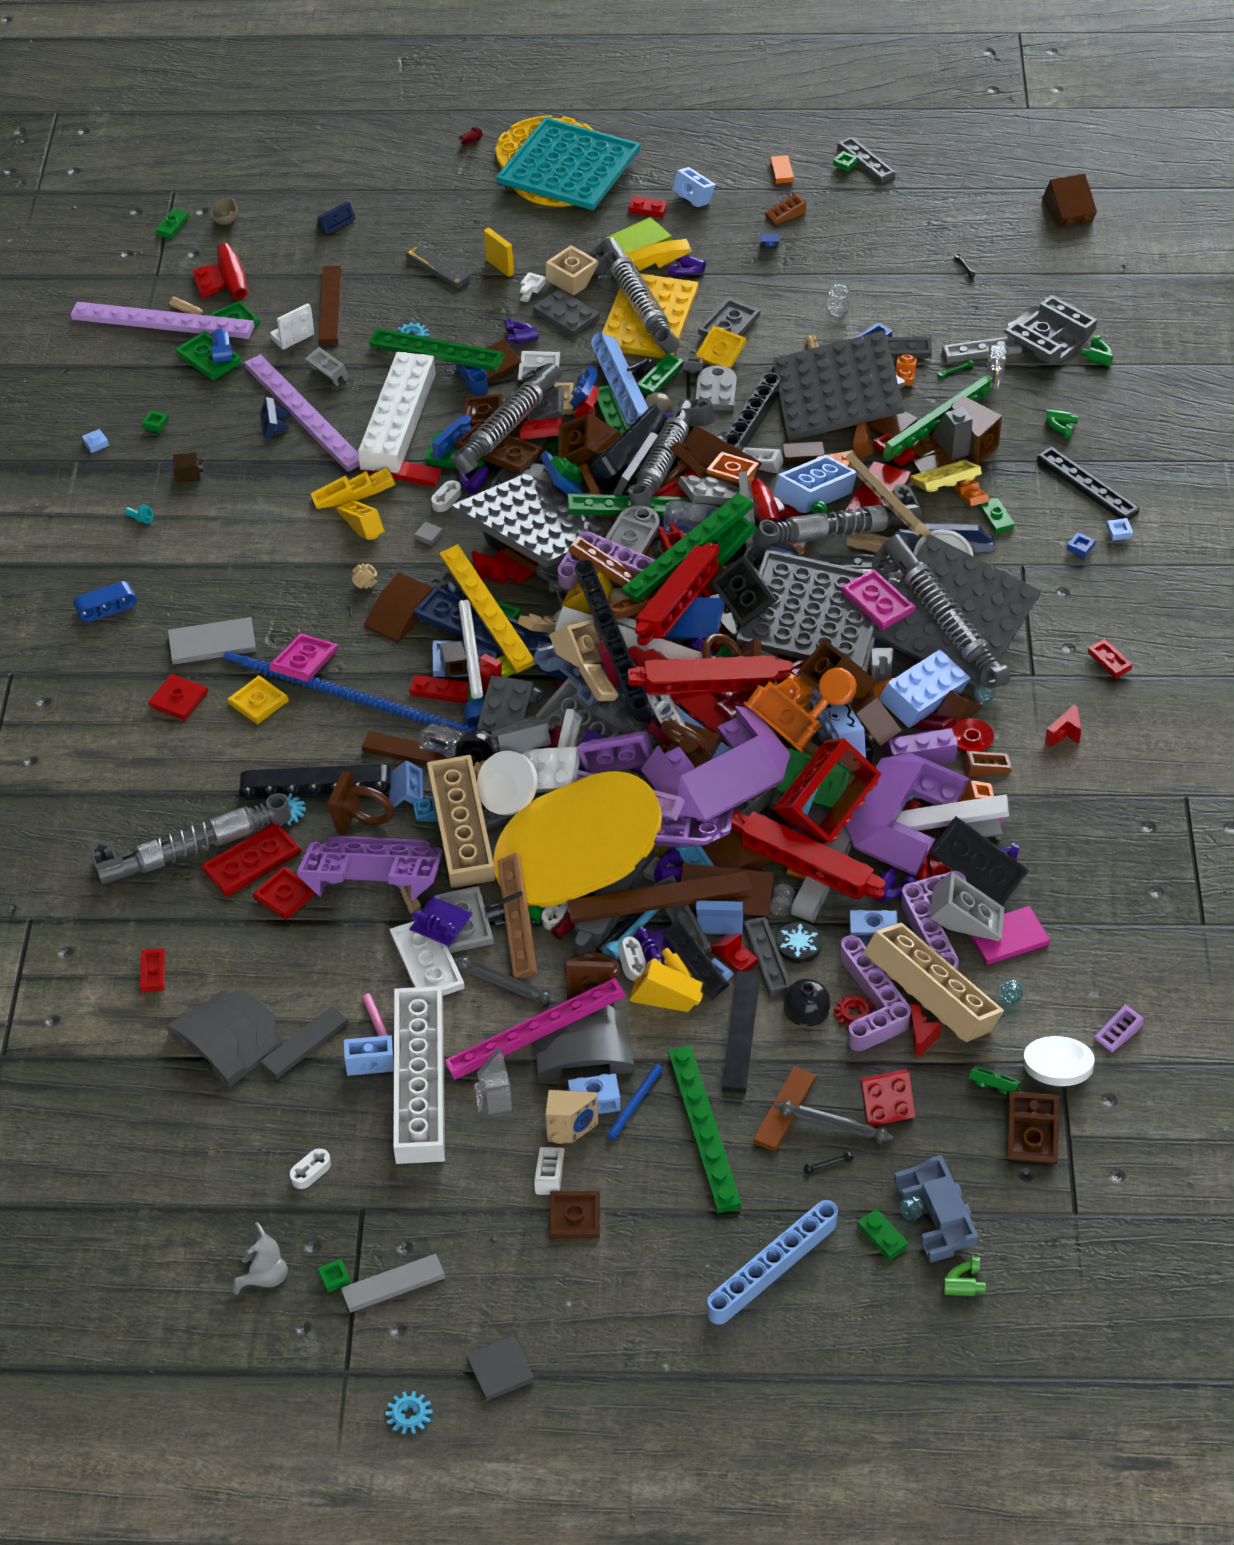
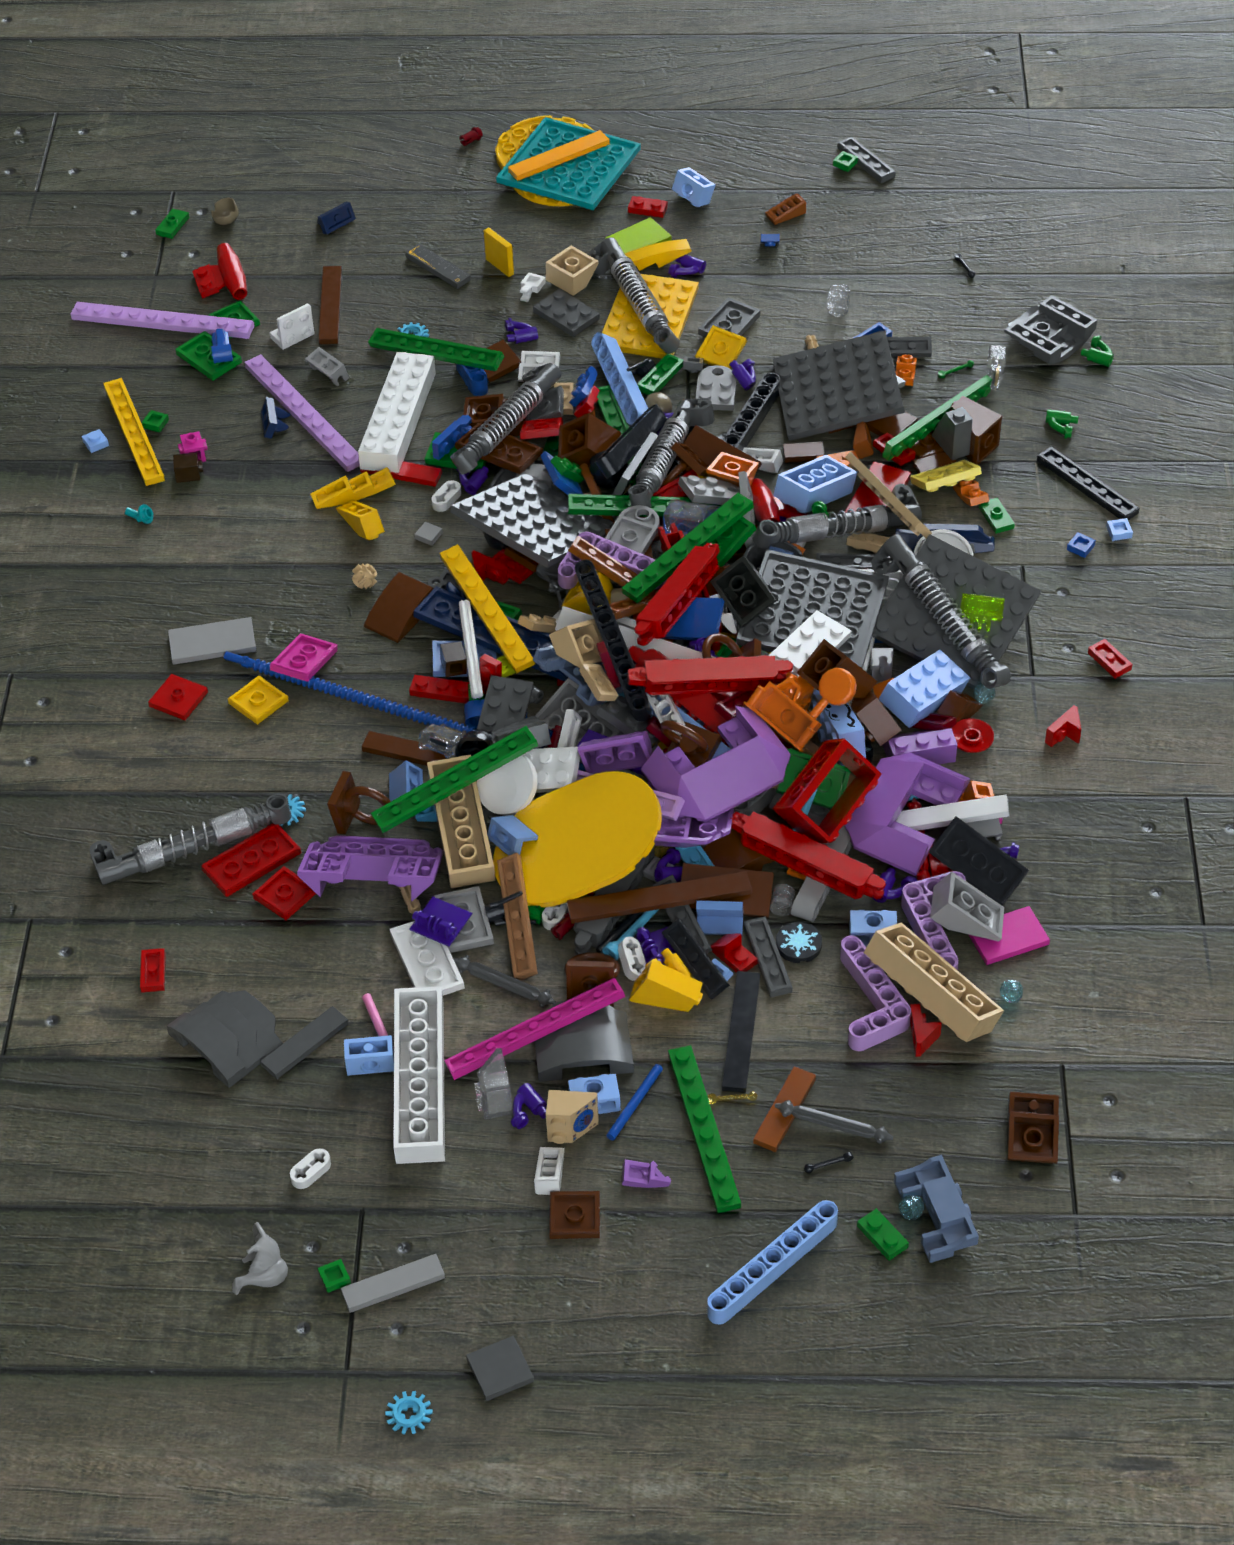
blue beam [73,581,137,622] -> none
tan axle [169,297,203,315] -> none
black beam [239,764,391,800] -> none
tile [770,155,794,184] -> none
black cylinder [784,979,830,1026] -> none
red gear [833,993,875,1028] -> none
dark pink tile [841,569,915,630] -> none
red plate [860,1069,915,1126] -> none
light grey tile [942,336,1022,363] -> none
bright green plant [944,1255,986,1296] -> none
dark orange slope [962,751,1013,777] -> none
green plate [969,1066,1022,1095] -> none
white piece [1023,1036,1094,1086] -> none
reddish brown slope [1042,173,1097,227] -> none
lavender slope [1094,1004,1144,1053] -> none
none -> yellow plate [103,378,165,486]
none -> dark pink brick [178,431,208,462]
none -> green plate [371,726,538,833]
none -> medium blue panel [487,815,538,856]
none -> light orange tile [508,130,610,181]
none -> dark purple plant [511,1083,547,1129]
none -> medium lavender slope [622,1159,671,1188]
none -> clear yellow hinge [707,1091,758,1104]
none -> dark purple plant [729,359,756,391]
none -> white plate [768,610,852,678]
none -> clear neon green hinge [960,593,1005,632]

